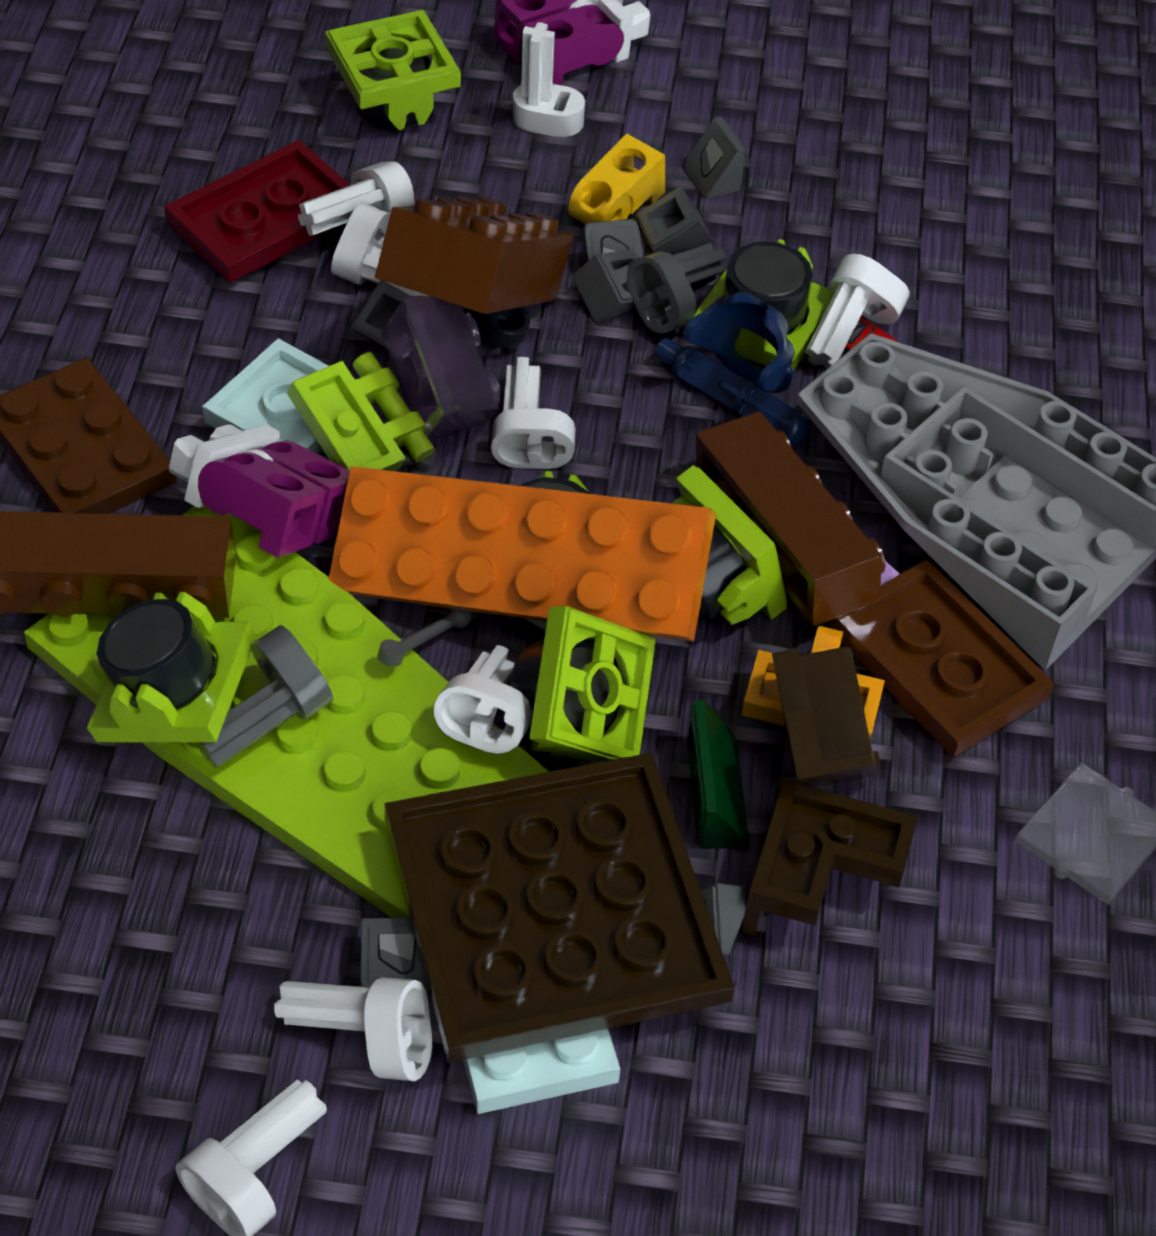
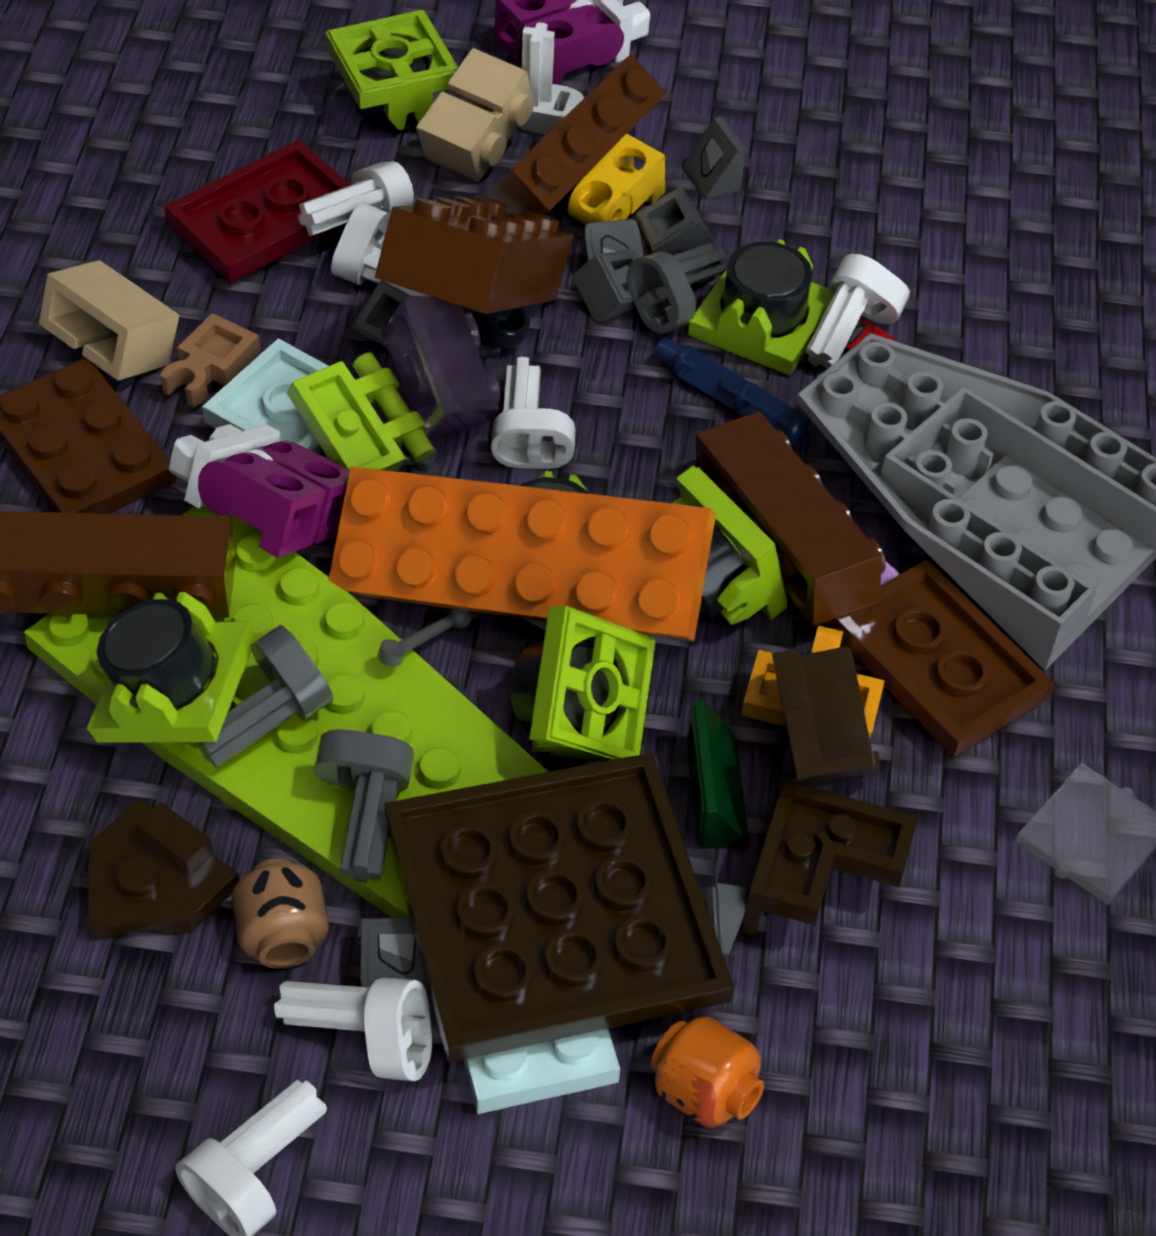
white piece [434,645,532,754] -> none
dark blue helmet [683,292,795,393] -> none
none -> tan piece [39,260,180,381]
none -> dark brown plate [88,798,239,940]
none -> medium nougat plate [160,313,261,407]
none -> medium nougat head [231,858,329,969]
none -> dark grey piece [314,729,415,883]
none -> tan piece [416,48,534,183]
none -> reddish brown brick [483,54,667,216]
none -> orange head [651,1016,764,1128]

